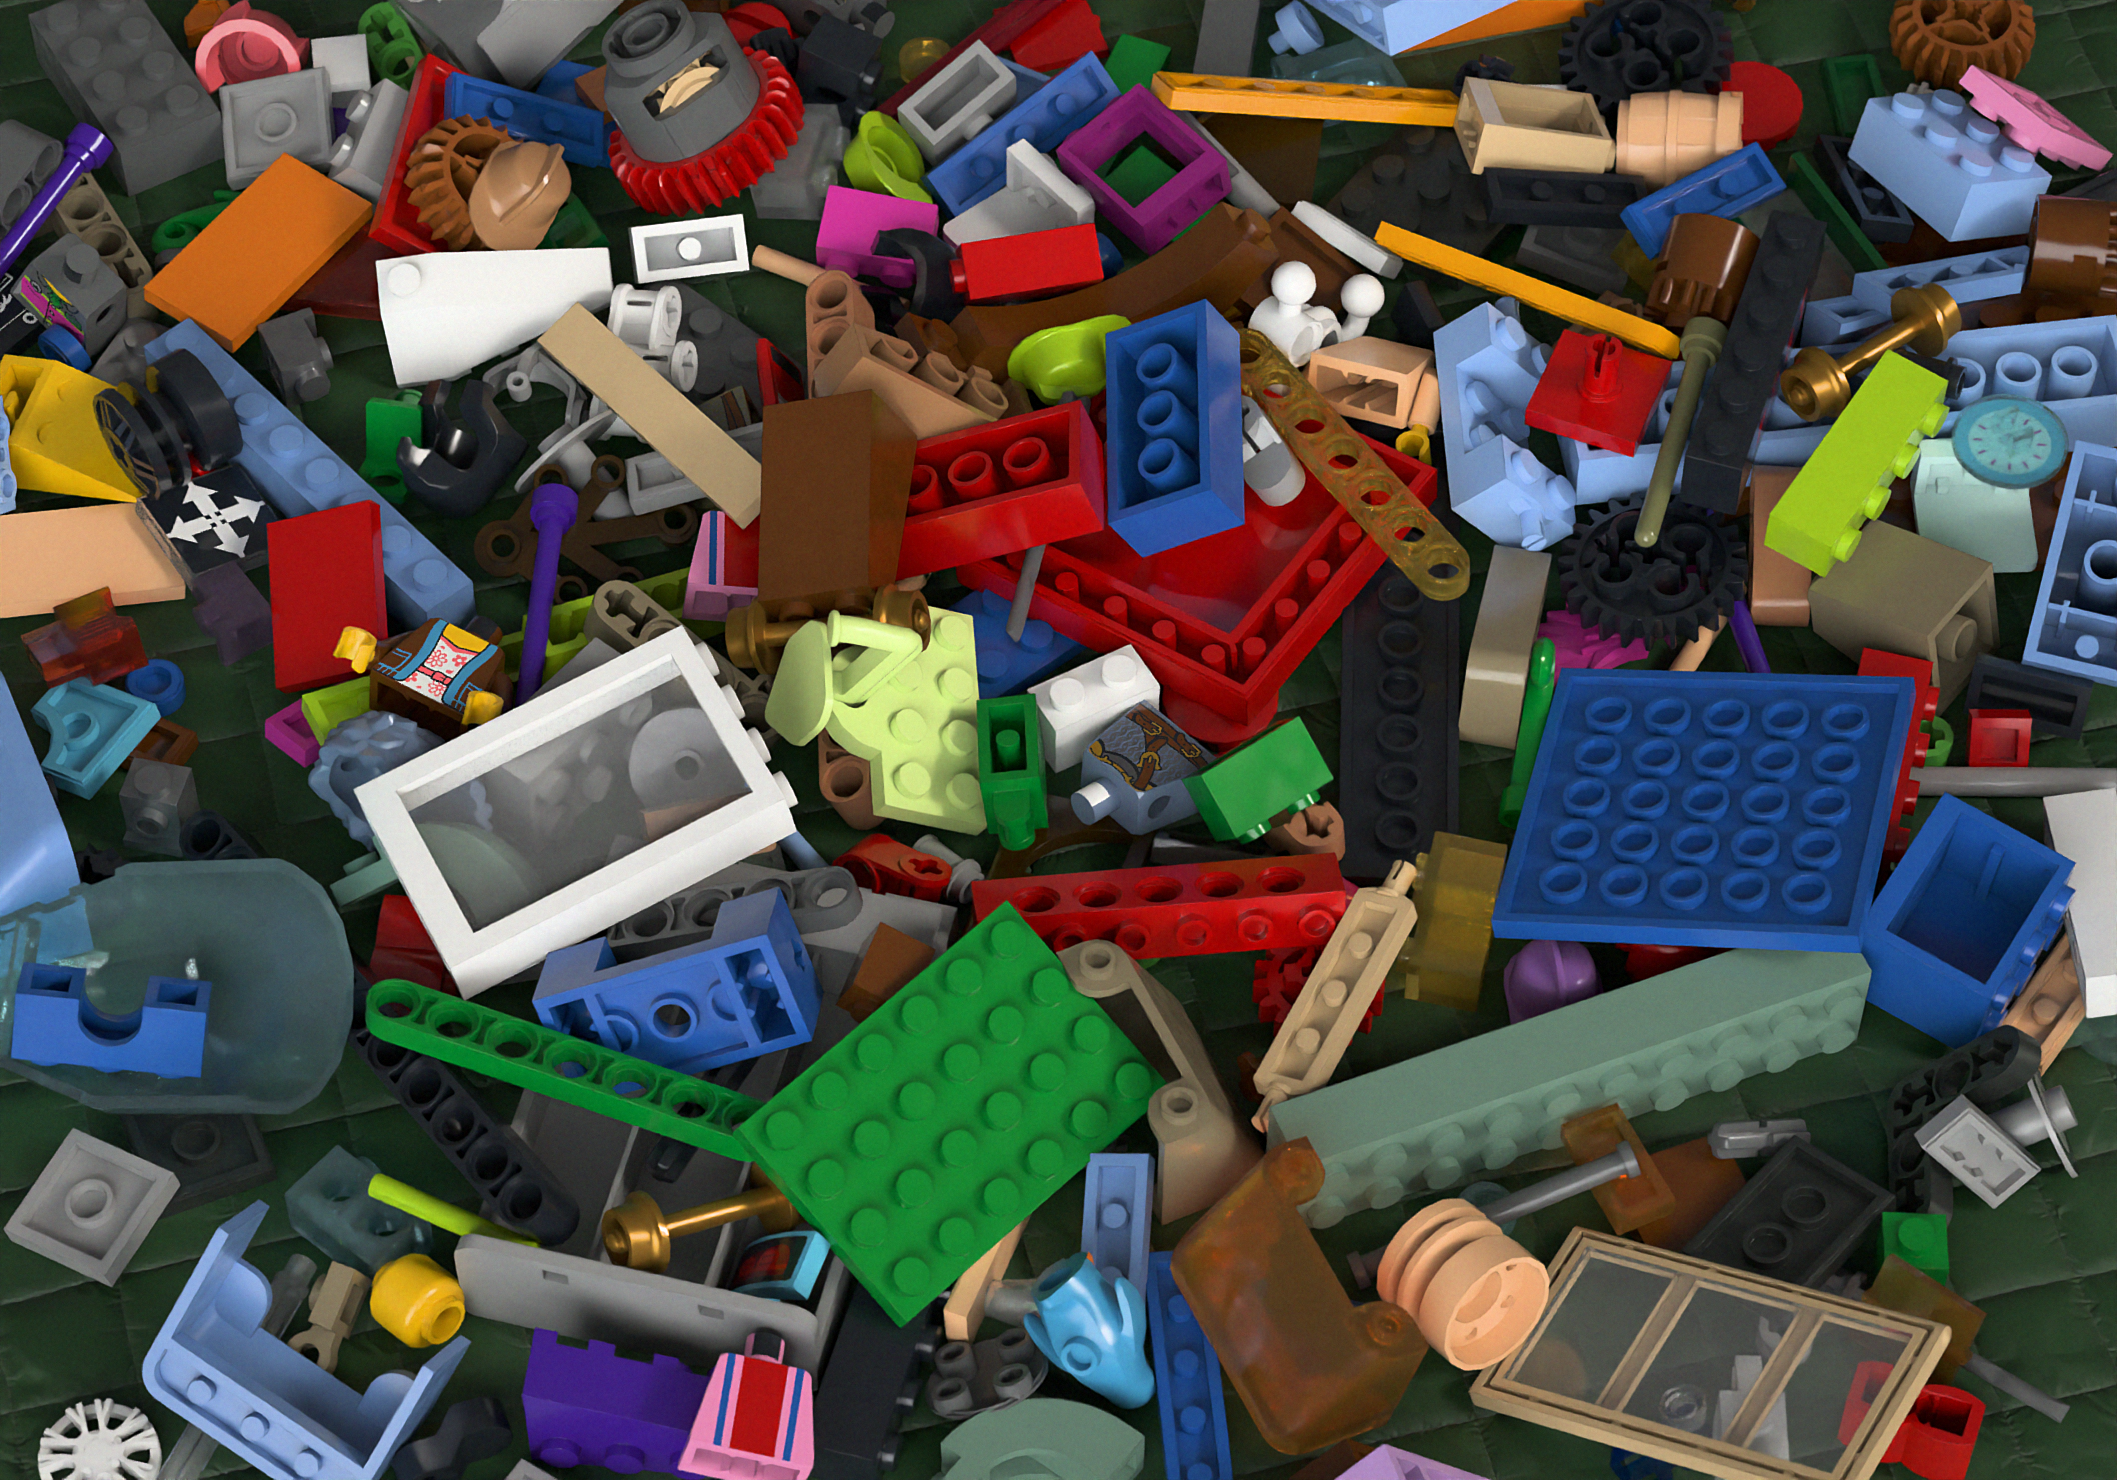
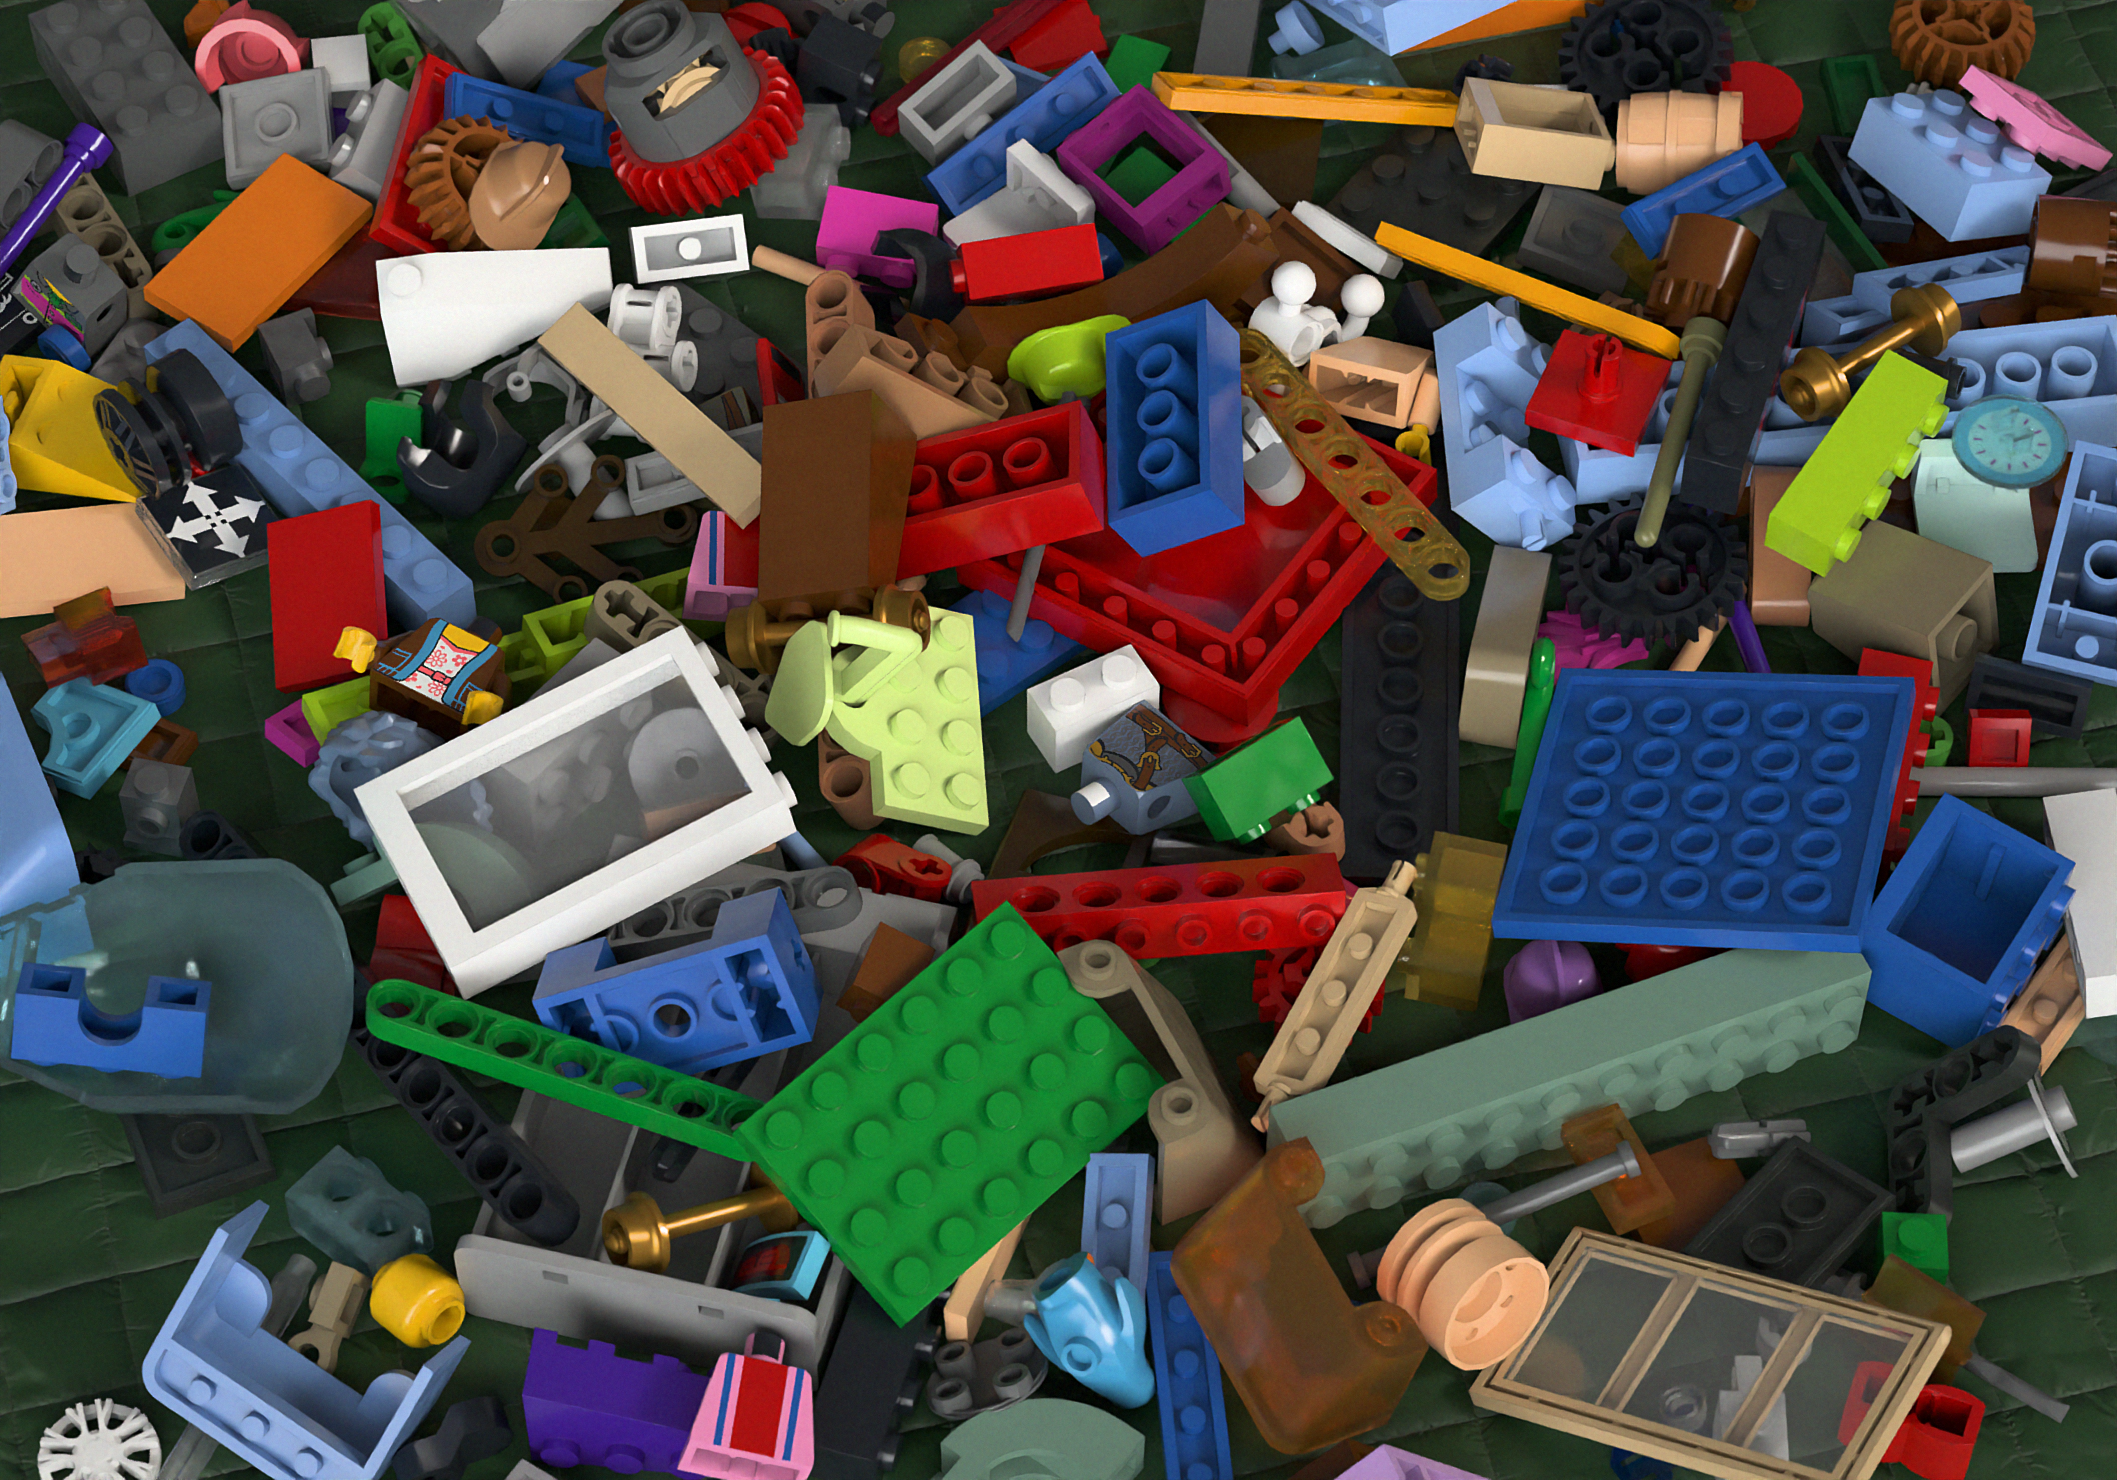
light grey tile [3,1128,181,1287] -> none
clear purple brick [191,560,273,667] -> none
lime piece [368,1173,541,1249] -> none
dark purple piece [514,483,579,709] -> none
lime piece [843,111,932,204] -> none
green brick [976,693,1048,850] -> none
black plate [1479,167,1648,230] -> none
light grey plate [1914,1094,2042,1209] -> none

